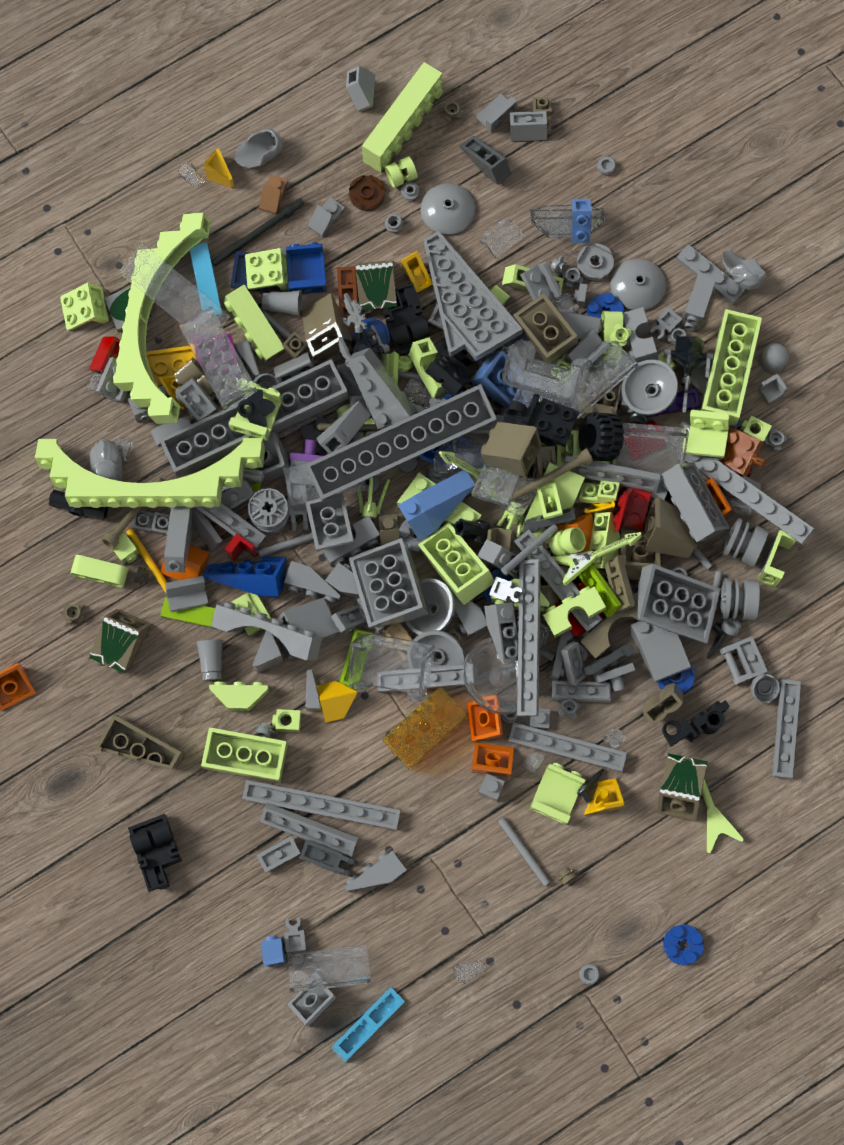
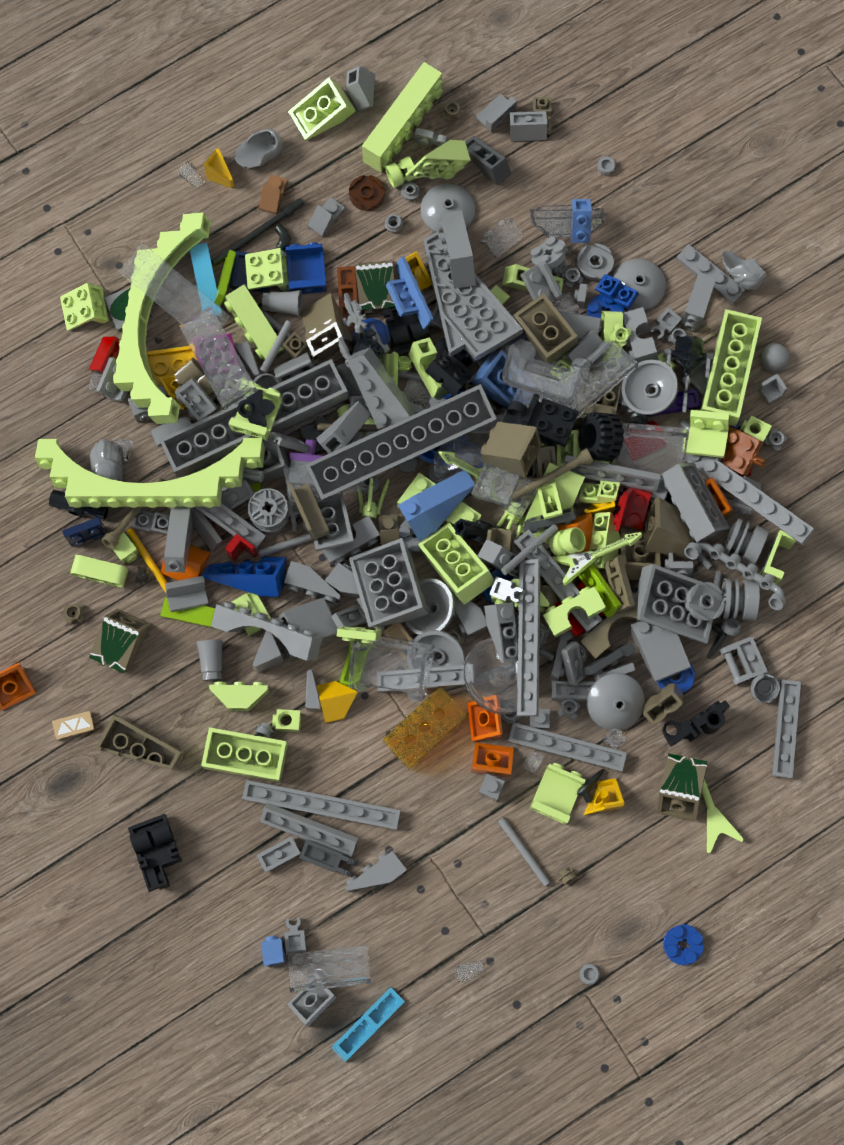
none -> tan tile [52,711,95,741]
none -> dark blue plate [62,517,107,547]
none -> lime tile [214,250,236,306]
none -> light grey bar [260,320,293,373]
none -> light grey tile [269,432,310,453]
none -> pearl dark grey arm [274,224,291,251]
none -> yellowish green slope [288,78,356,140]
none -> dark tan panel [288,483,330,541]
none -> yellowish green wing [337,626,382,643]
none -> medium blue bracket [386,257,433,329]
none -> yellowish green slope [406,140,470,180]
none -> light grey plate [415,128,447,147]
none -> light grey wedge [438,210,476,289]
none -> light grey plate [530,237,568,269]
none -> light grey dish [587,673,645,731]
none -> blue slope [595,274,639,309]
none -> light grey bracket [664,552,693,578]
none -> light grey bar [684,542,786,610]
none -> light grey plate [685,582,725,622]

